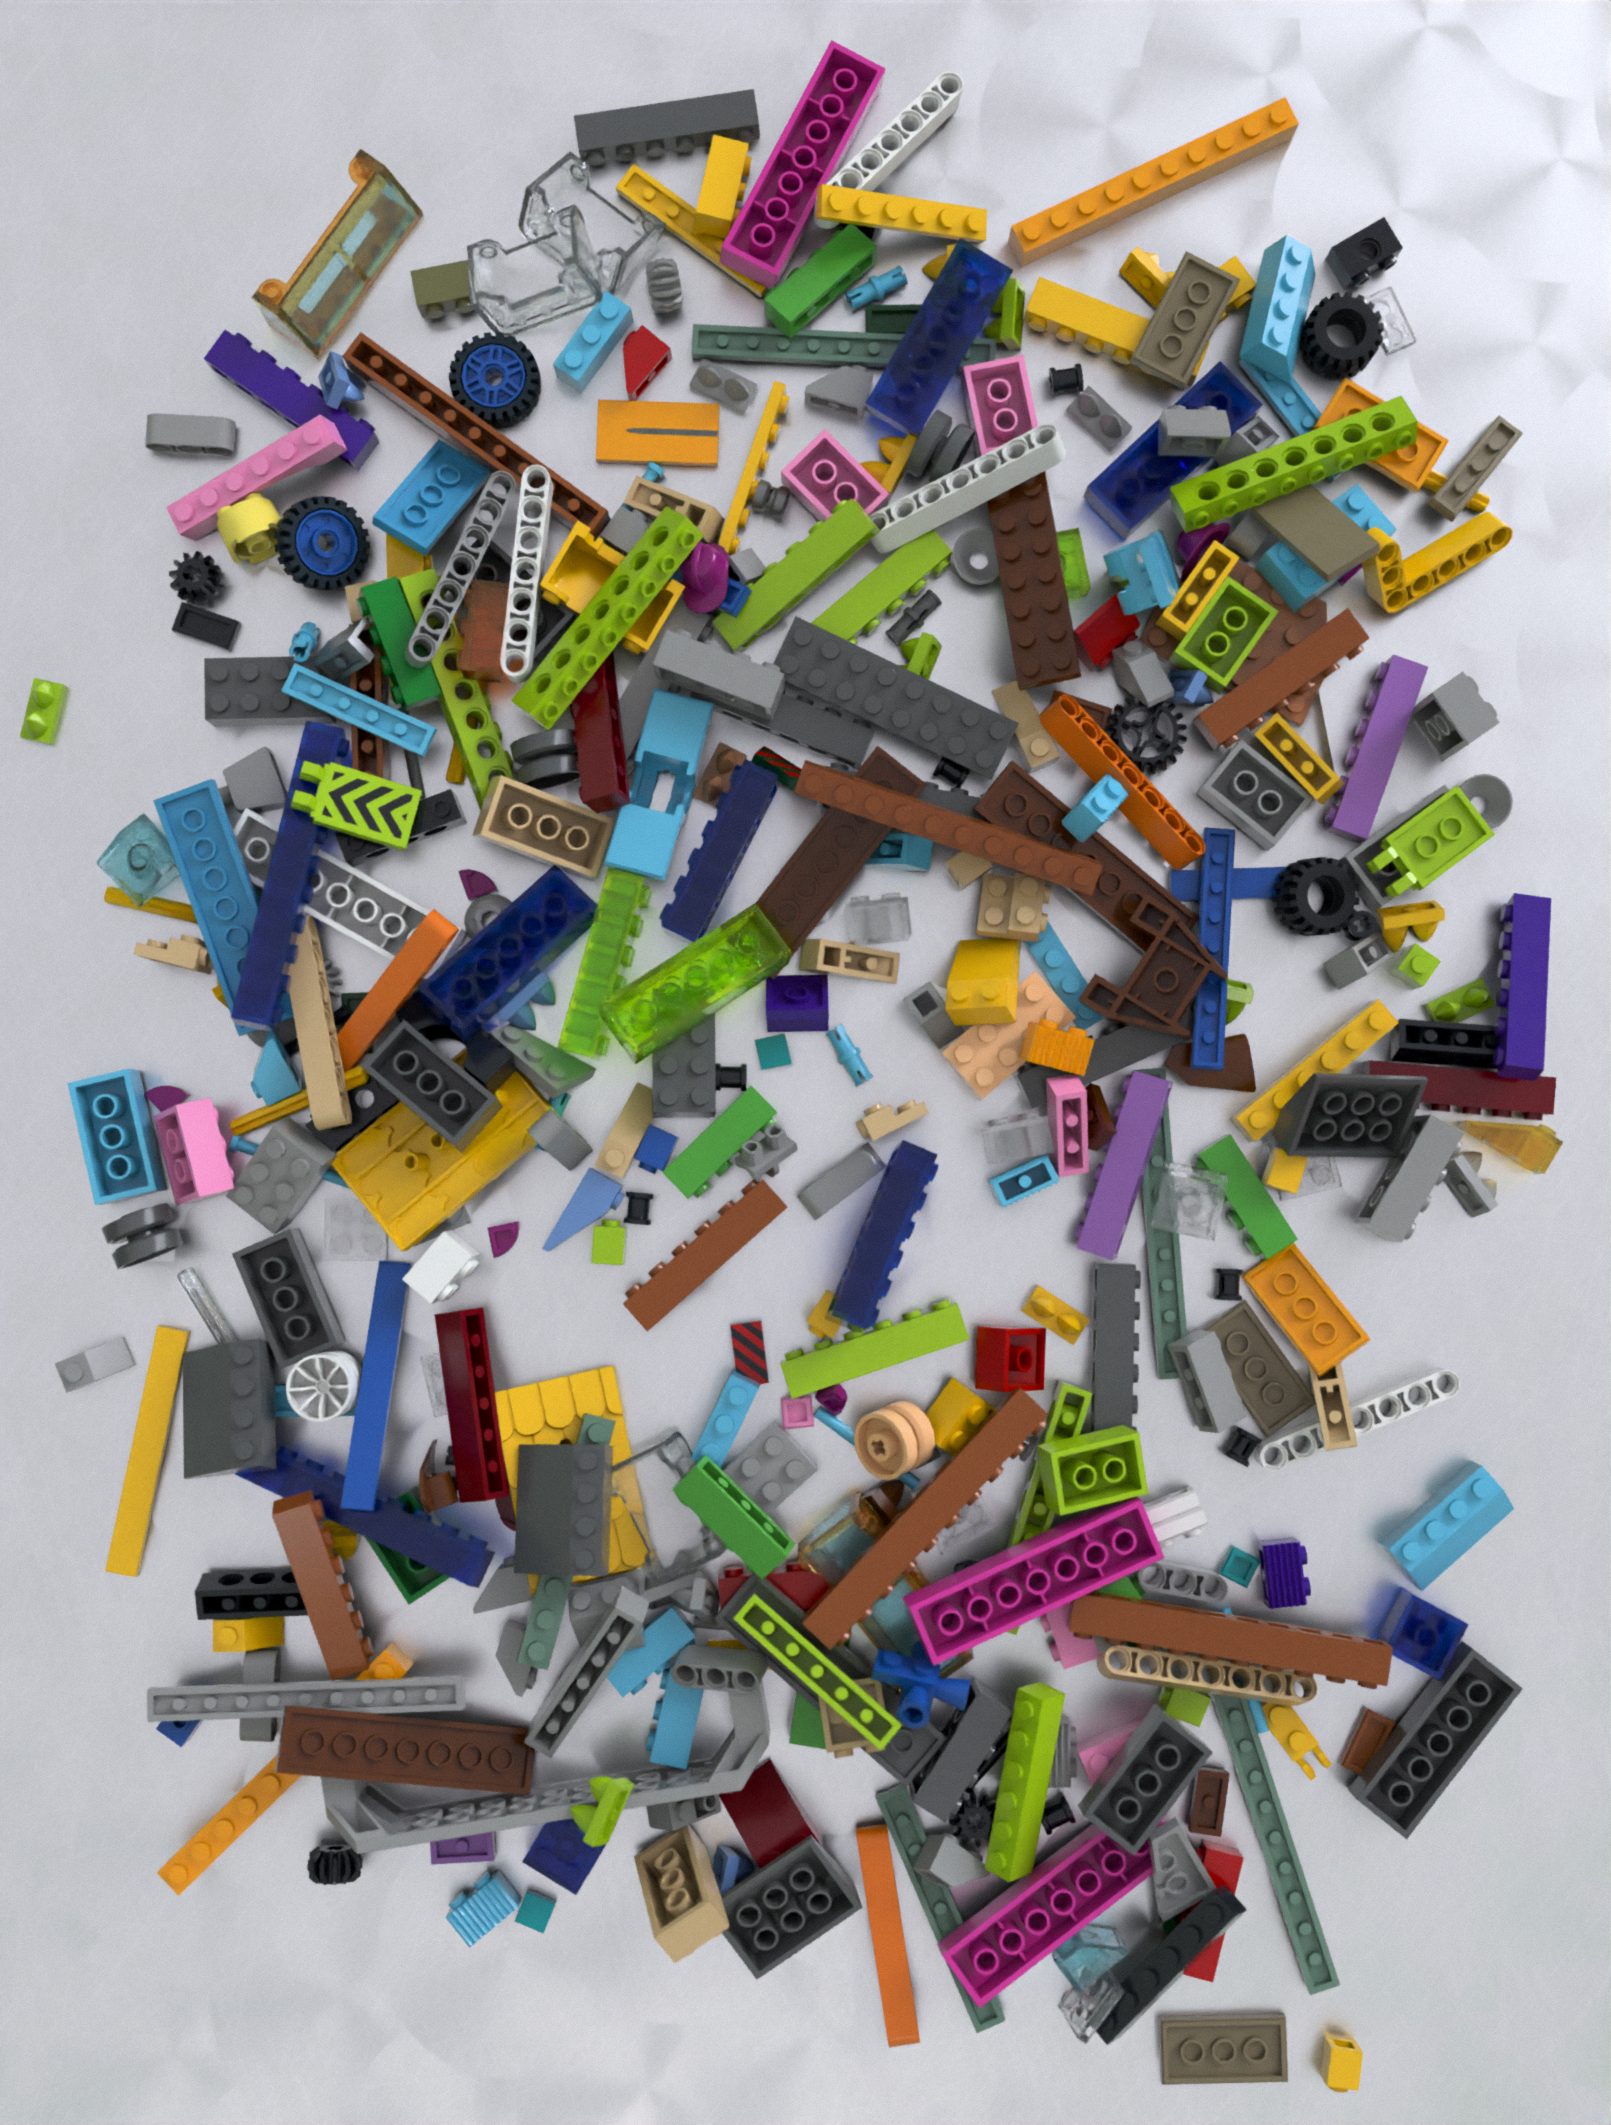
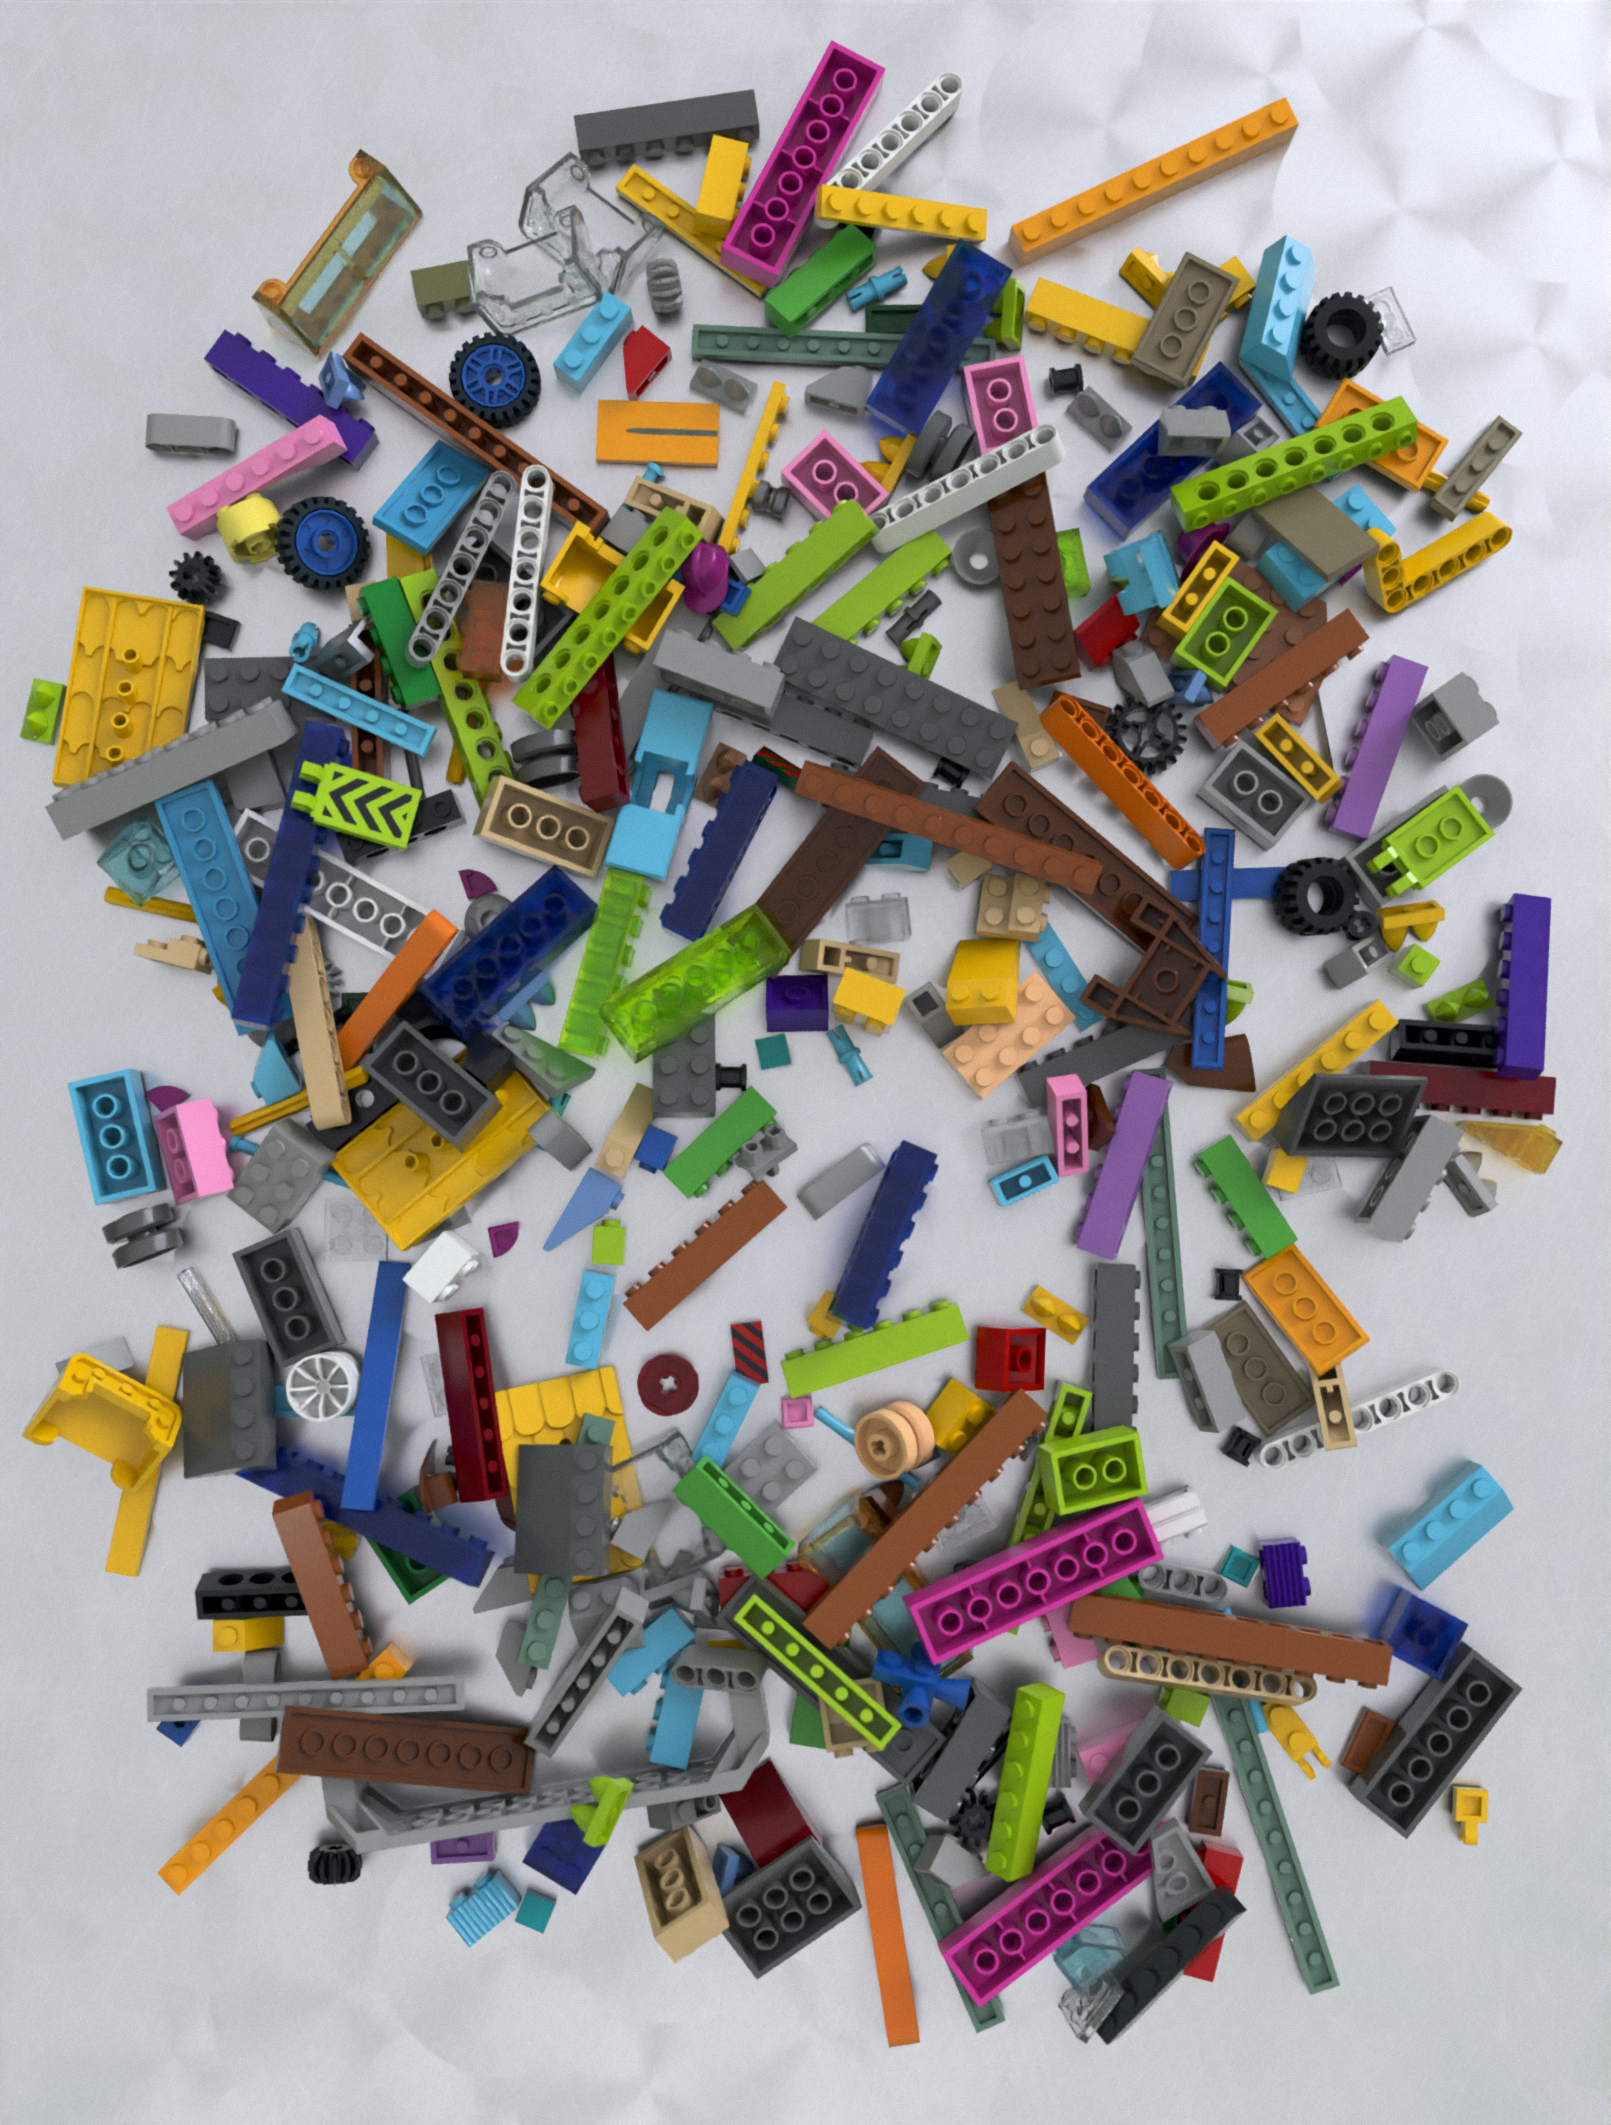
black bush [623,1192,654,1225] -> none
magenta tile [815,1384,847,1416] -> none
tan plate [855,1099,929,1142] -> none
light orange brick [1019,1018,1095,1076] -> none
medium azure brick [1062,774,1128,843] -> none
clear brick [1150,1160,1229,1241] -> none
dark tan tile [1159,2014,1288,2085] -> none
yellow brick [1320,2036,1363,2093] -> none
black brick [1325,217,1403,290] -> none
none -> yellow windscreen [22,1353,183,1495]
none -> light grey brick [45,696,299,841]
none -> yellow piece [52,586,206,803]
none -> medium azure brick [565,1269,617,1369]
none -> light grey slope [610,1500,673,1561]
none -> dark red plate [637,1353,699,1416]
none -> yellow brick [831,966,906,1037]
none -> yellow plate [1452,1786,1488,1845]

